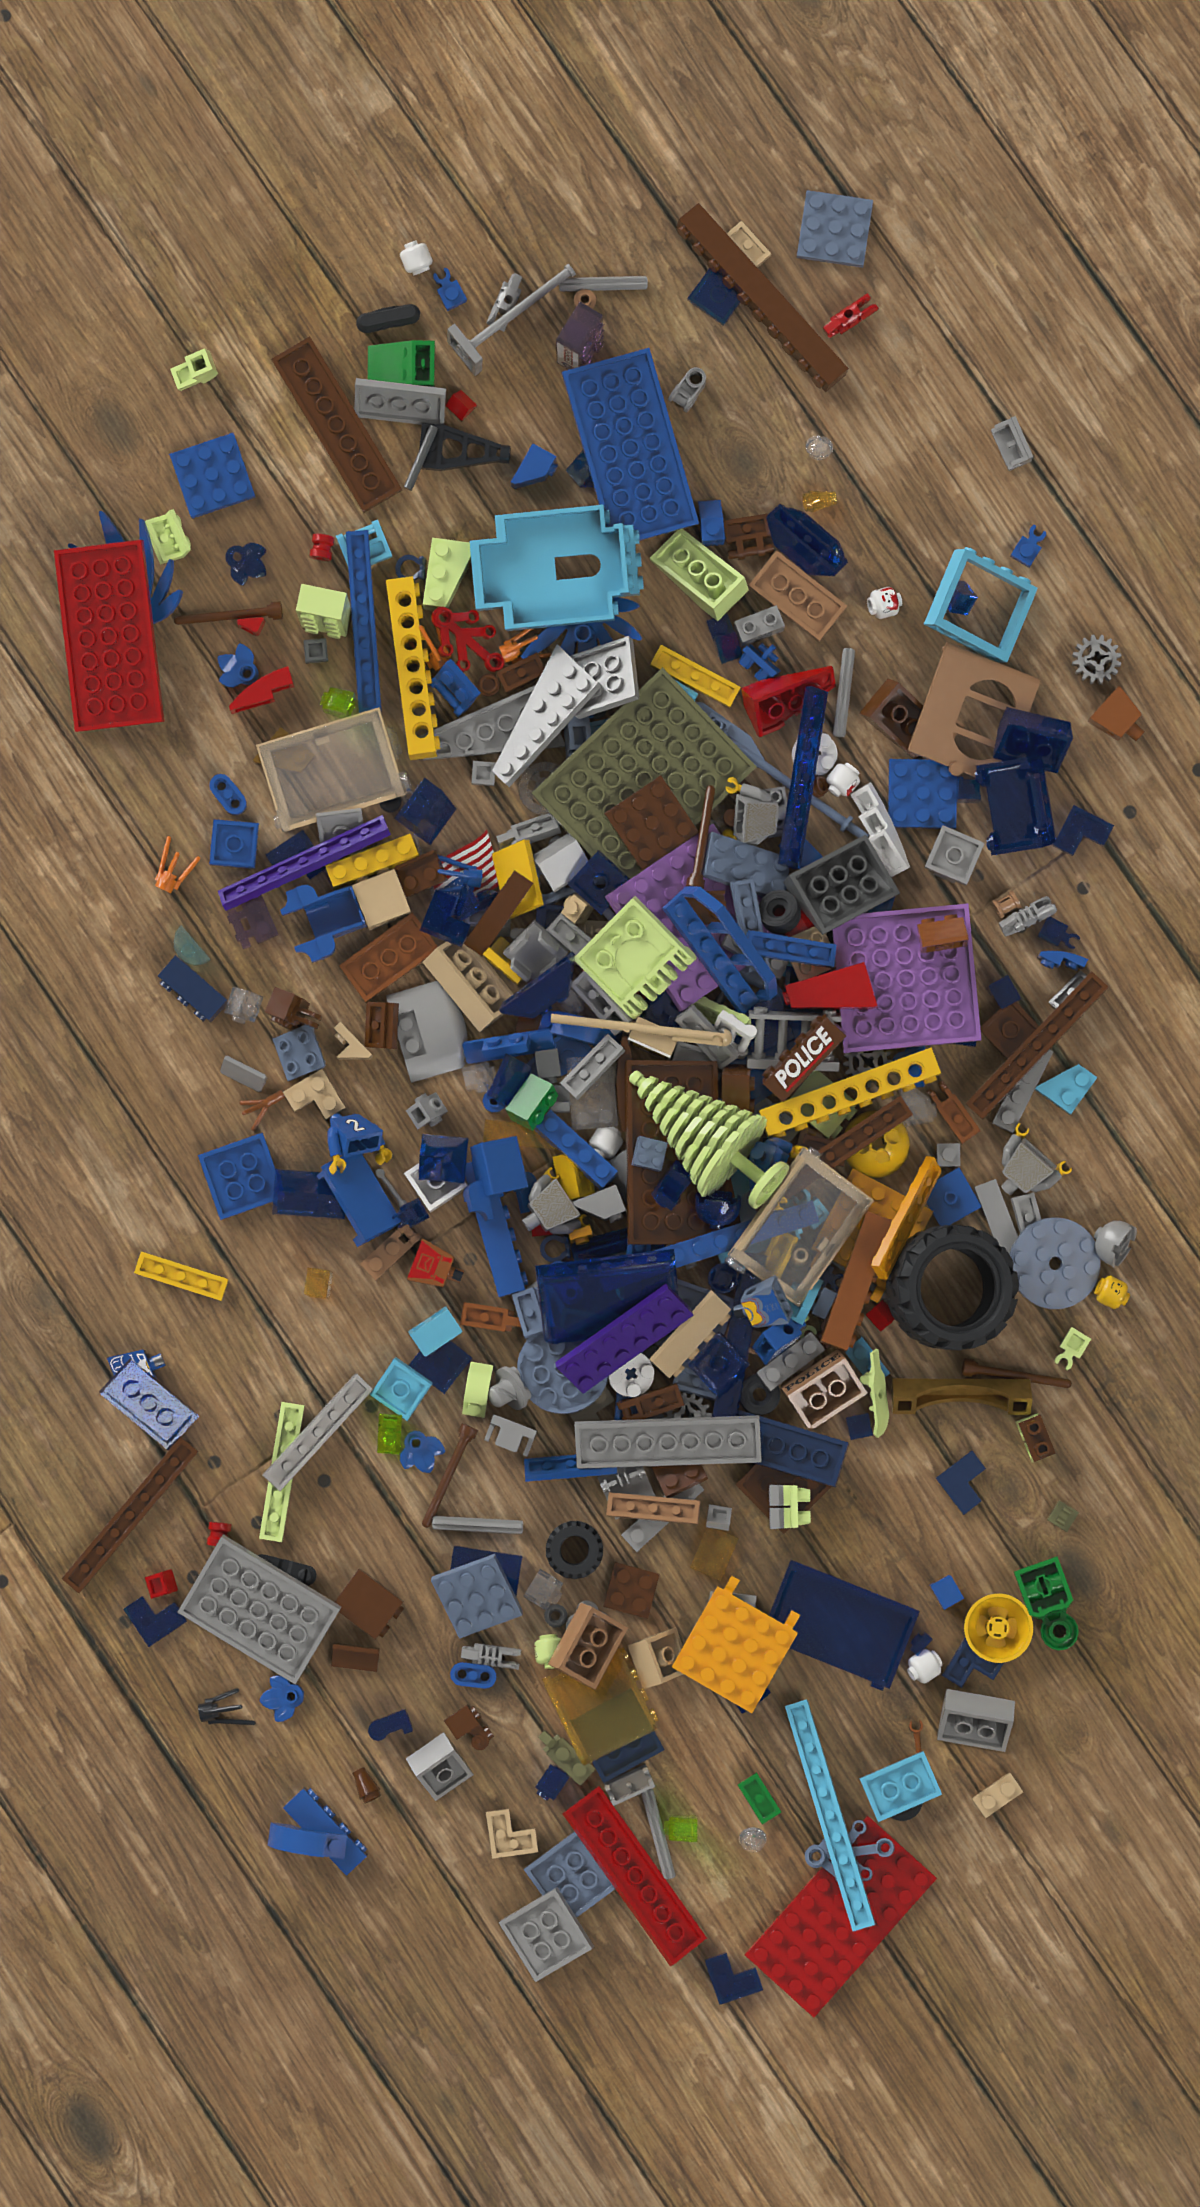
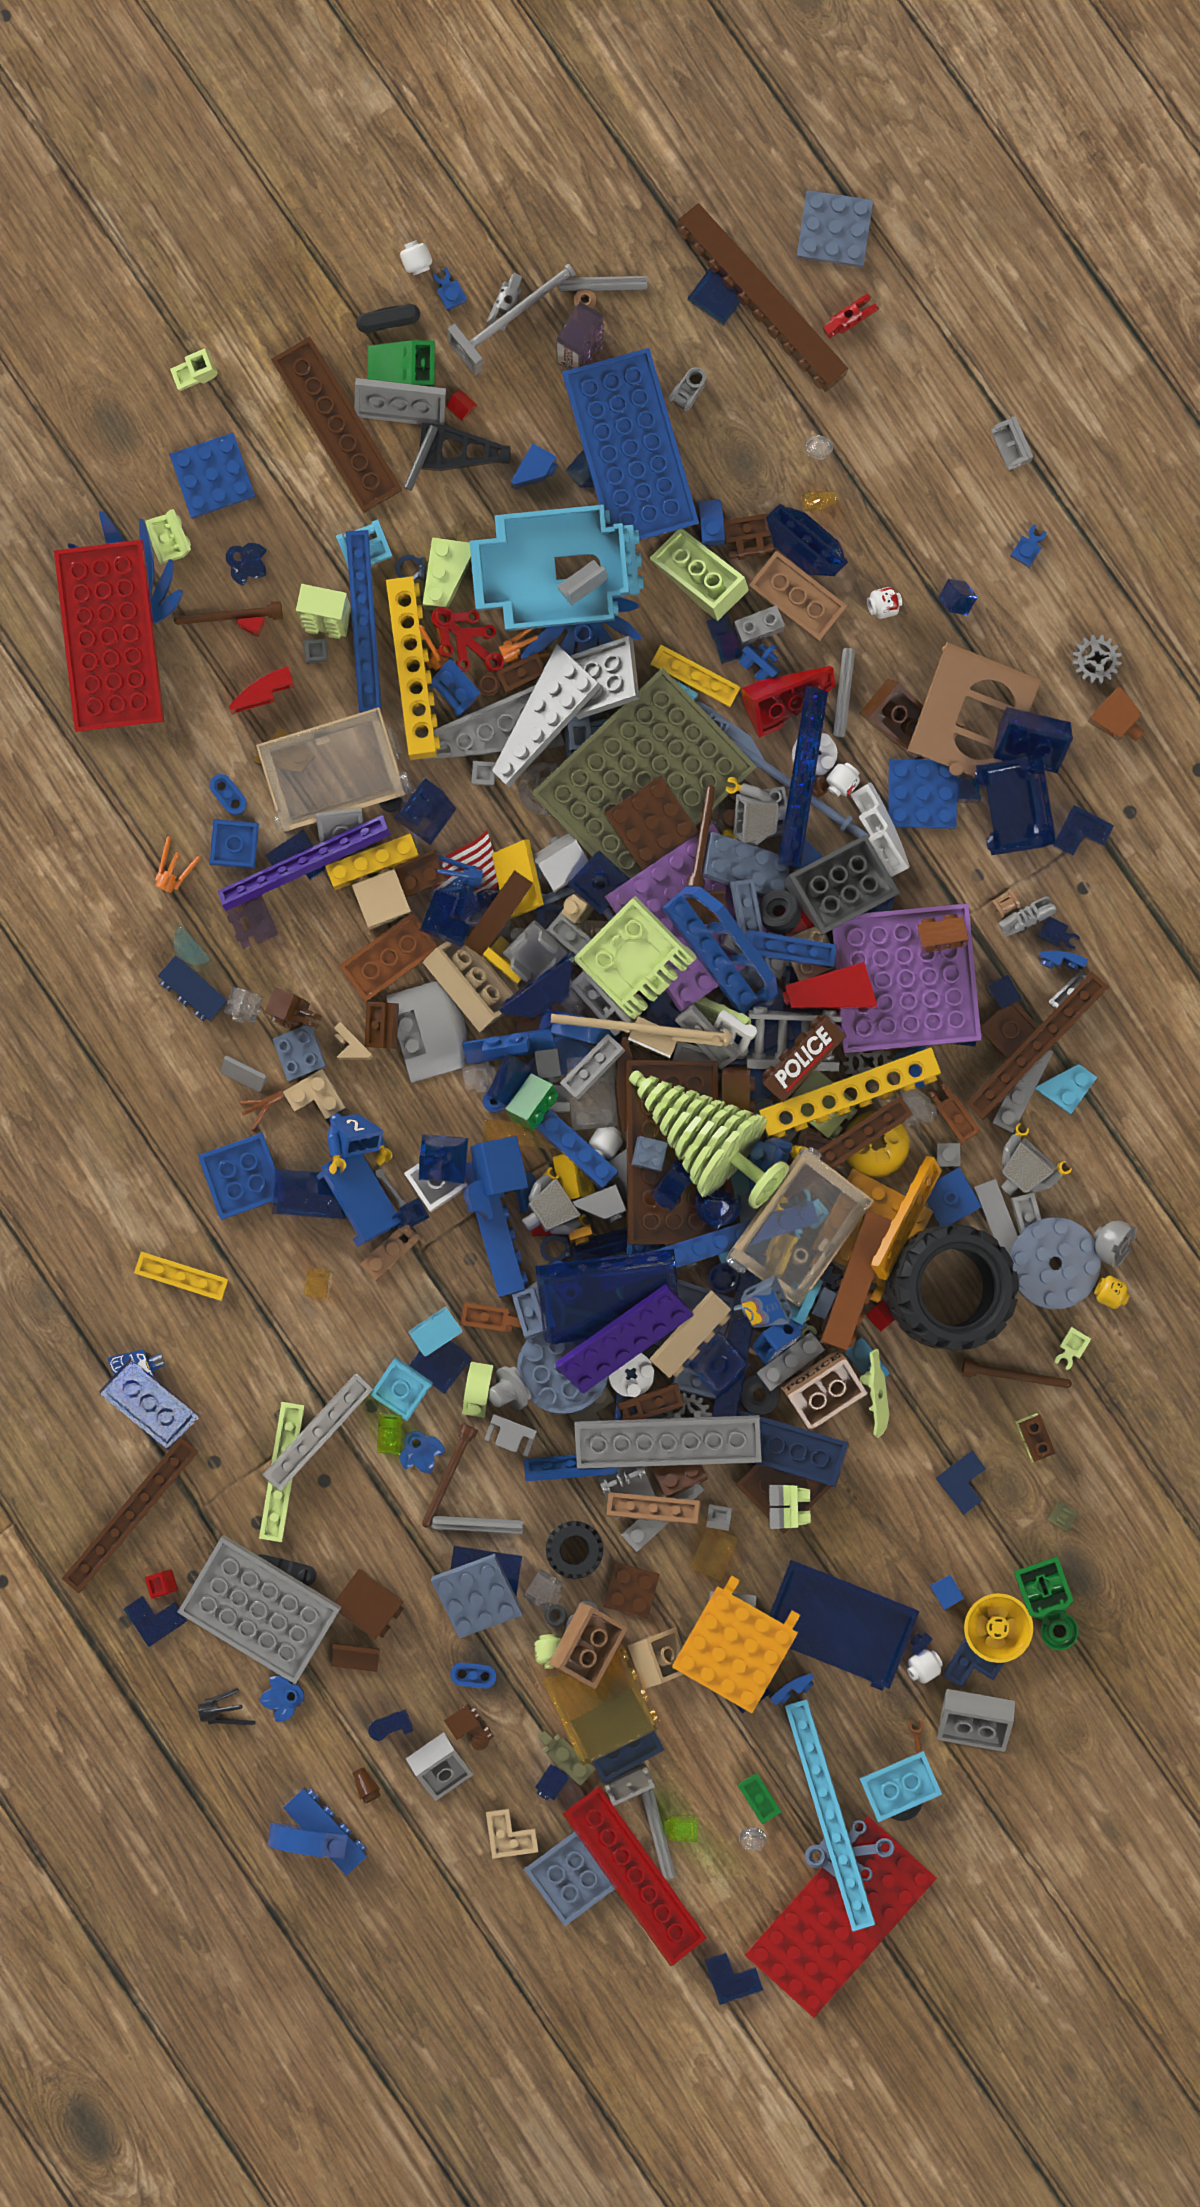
red wheel [206,1522,232,1546] -> none
blue plate [218,643,259,687] -> none
blue piece [280,885,367,963] -> none
red wheel [309,533,335,561] -> none
clear neon green slope [320,687,357,719] -> none
light grey brick [406,1092,448,1130] -> none
torso [407,1239,464,1288] -> none
light grey hinge [461,1643,521,1670] -> none
light grey hinge [496,813,561,849] -> none
light grey plate [499,1887,594,1982] -> none
tan plate [727,221,771,268] -> none
clear blue plate [846,1413,873,1440] -> none
pearl gold arch [891,1378,1032,1415] -> none
medium azure window [924,547,1038,663] -> none
light grey panel [924,825,984,886] -> none
tan plate [972,1772,1023,1818] -> none
none -> light grey panel [557,560,608,606]
none -> blue slope [769,1673,814,1705]

